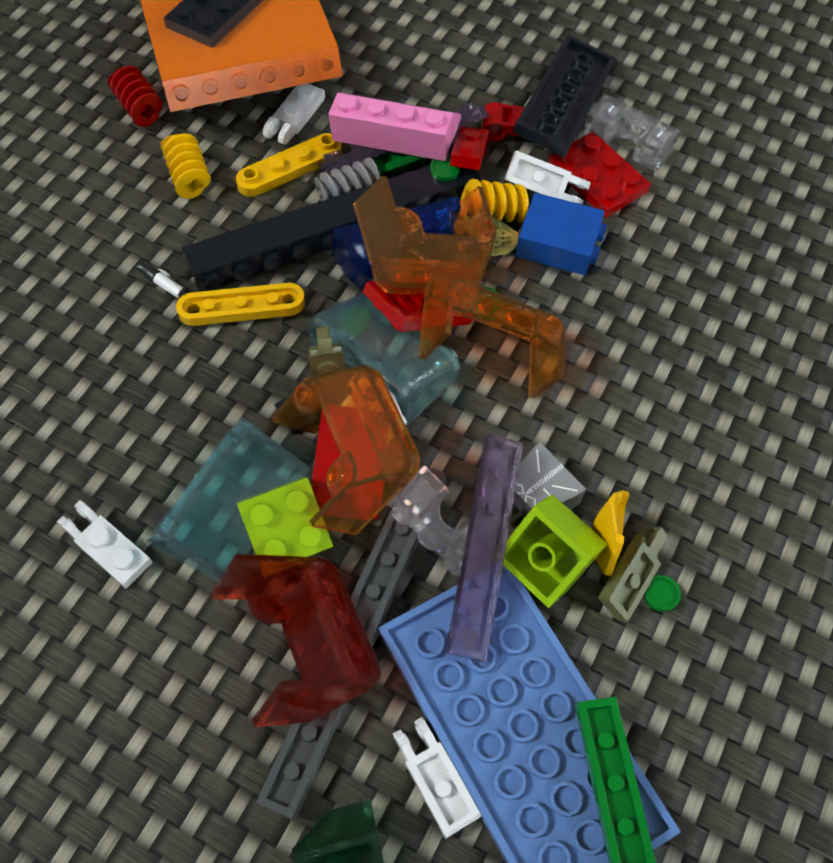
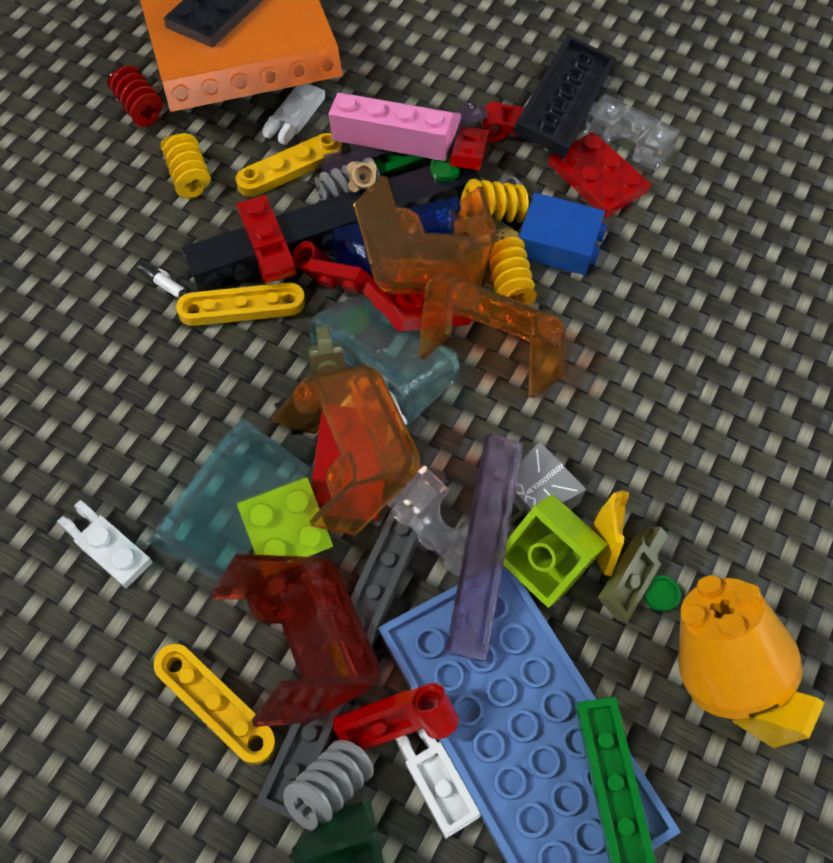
white hinge [504,151,591,204] -> none
none -> yellow plate [154,644,276,765]
none -> red plate [236,195,296,284]
none -> light grey piece [283,740,374,831]
none -> red plate [292,241,376,295]
none -> red plate [333,683,459,751]
none -> tan plate [346,161,378,193]
none -> yellow piece [487,237,537,309]
none -> light orange cone [679,575,802,719]
none -> yellow slope [732,692,825,748]

